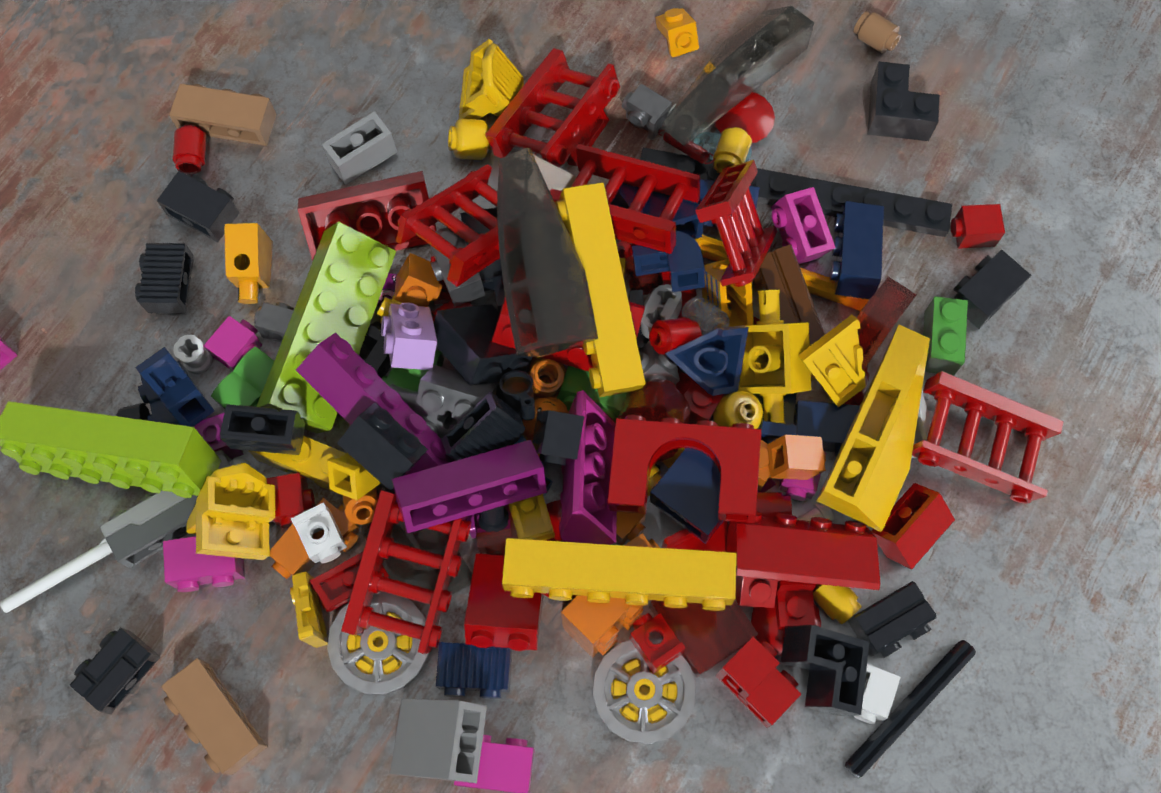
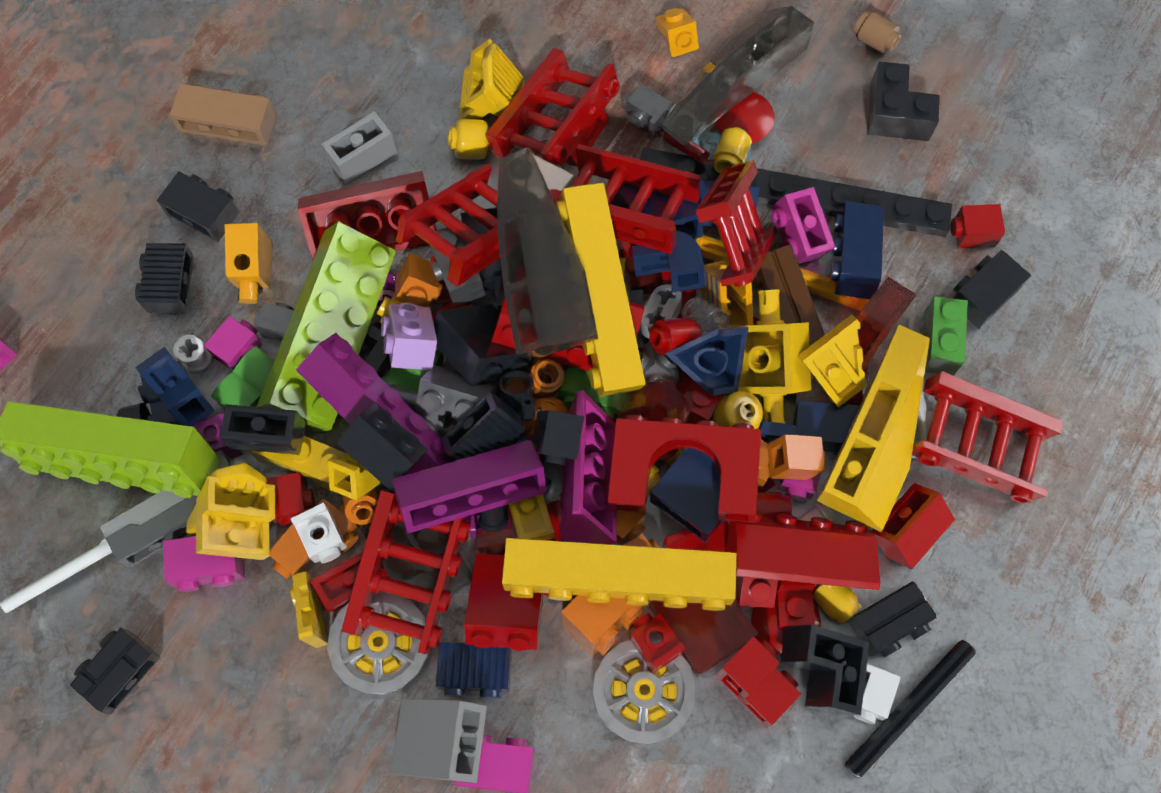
medium nougat brick [161,658,268,775] -> none
red brick [173,125,207,174] -> none

